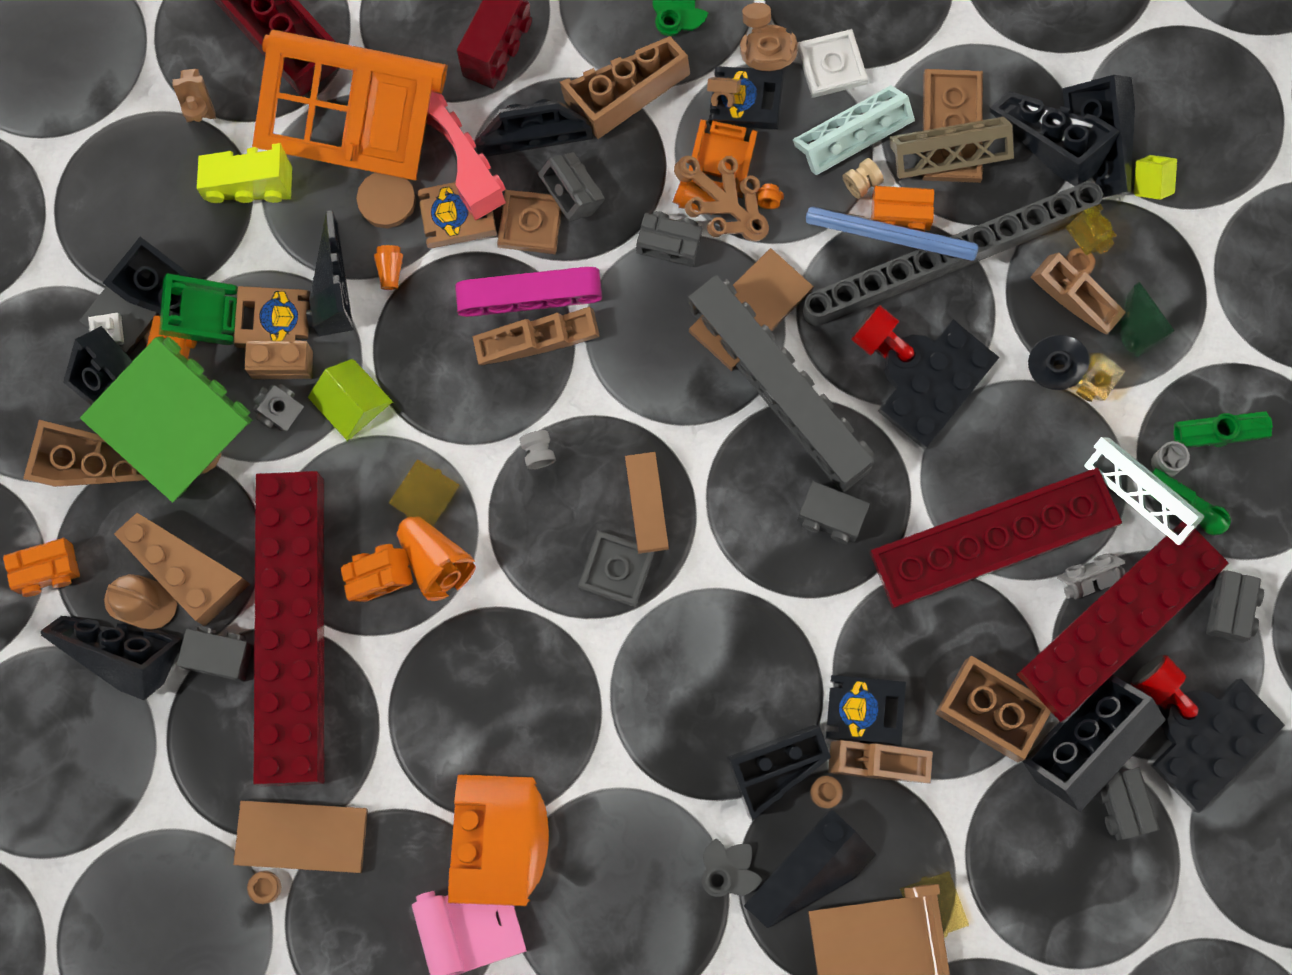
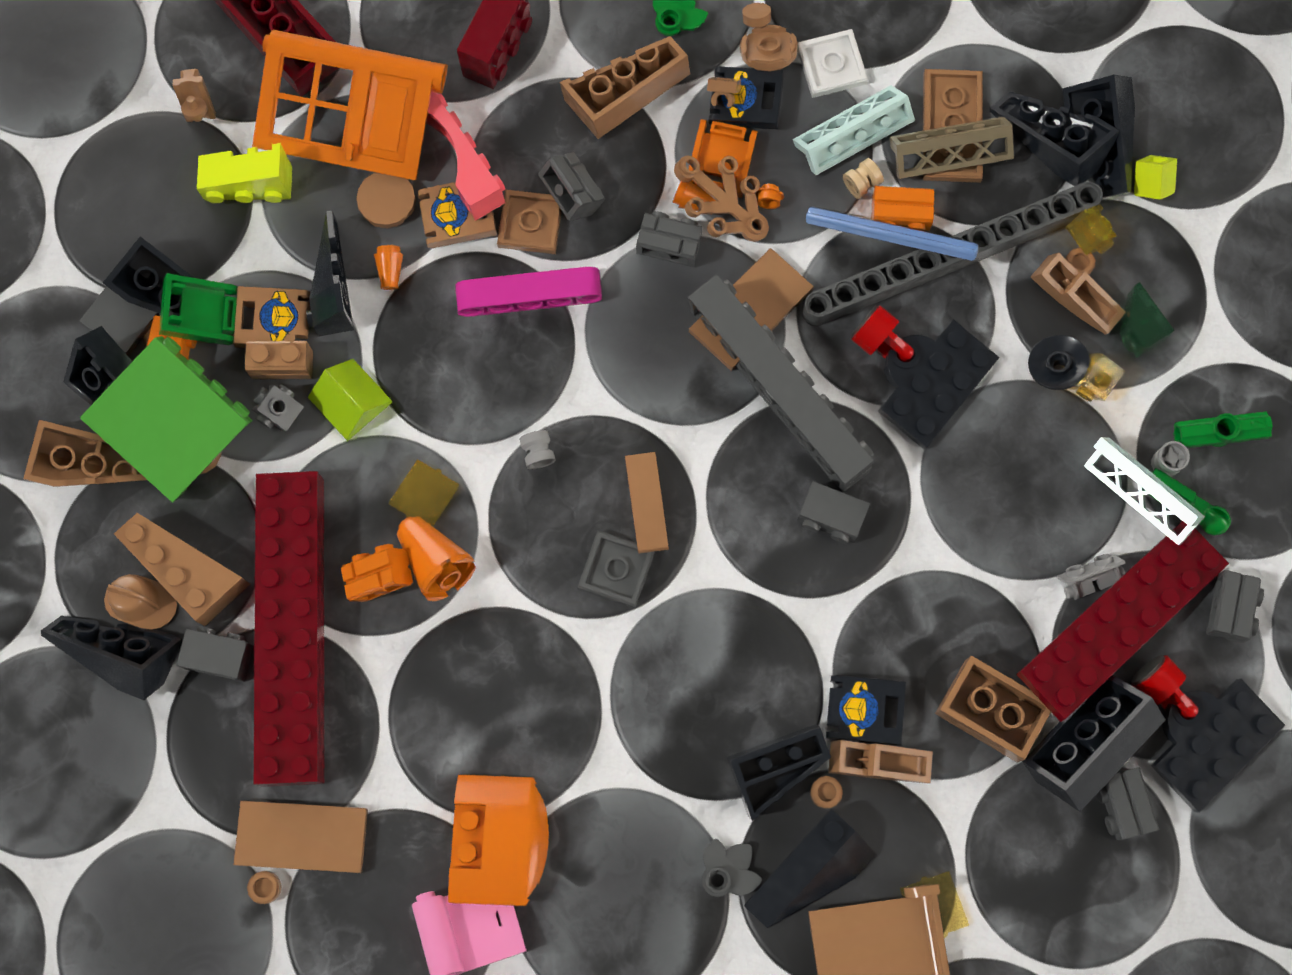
orange brick [3,538,80,597] -> none
white tile [88,313,124,345] -> none
medium nougat slope [472,306,600,365] -> none
black wedge [475,99,593,157] -> none
dark red plate [870,467,1122,609] -> none

